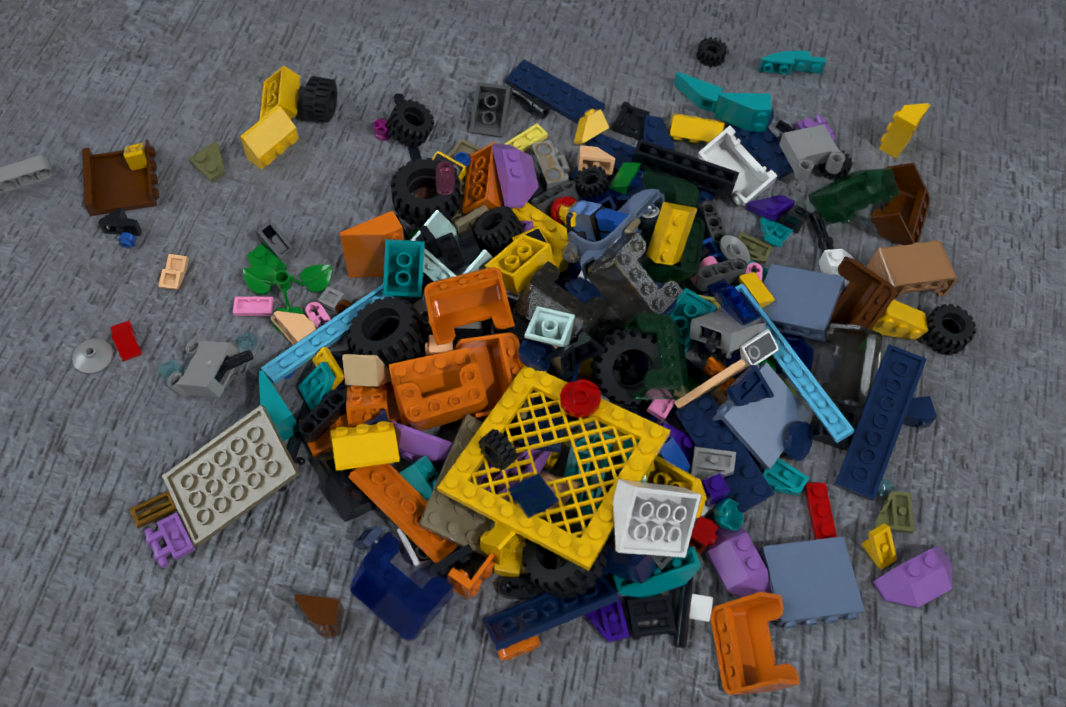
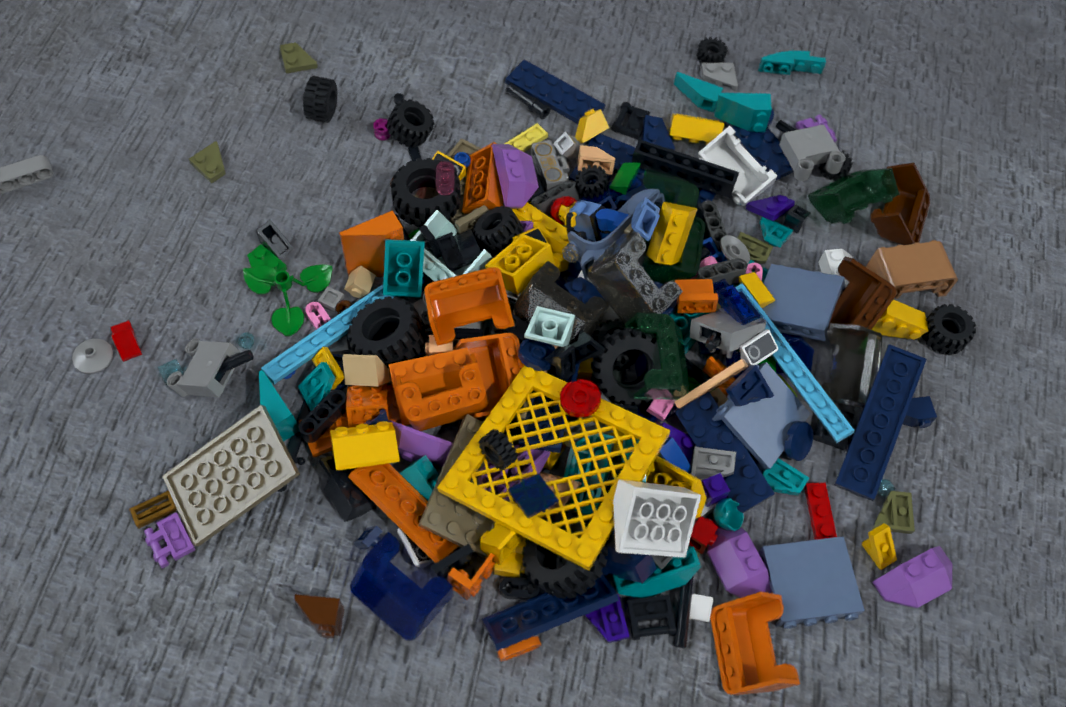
reddish brown panel [82,139,159,216] -> none
black slope [98,207,142,237] -> none
blue plate [118,232,137,248] -> none
yellow slope [124,142,147,171] -> none
light nougat slope [158,254,189,290] -> none
bright pink plate [233,296,274,316] -> none
yellow slope [240,105,299,170] -> none
yellow slope [259,65,300,120] -> none
light nougat slope [270,311,317,345] -> none
dark grey slope [469,82,512,137] -> none
black pin [810,211,834,254] -> none
yellow slope [879,103,930,159] -> none
none -> olive wing [280,42,318,74]
none -> tan brick [344,266,376,299]
none -> light grey brick [553,131,581,161]
none -> medium blue slope [631,197,660,241]
none -> orange bracket [675,279,718,313]
none -> light grey wing [700,63,738,91]

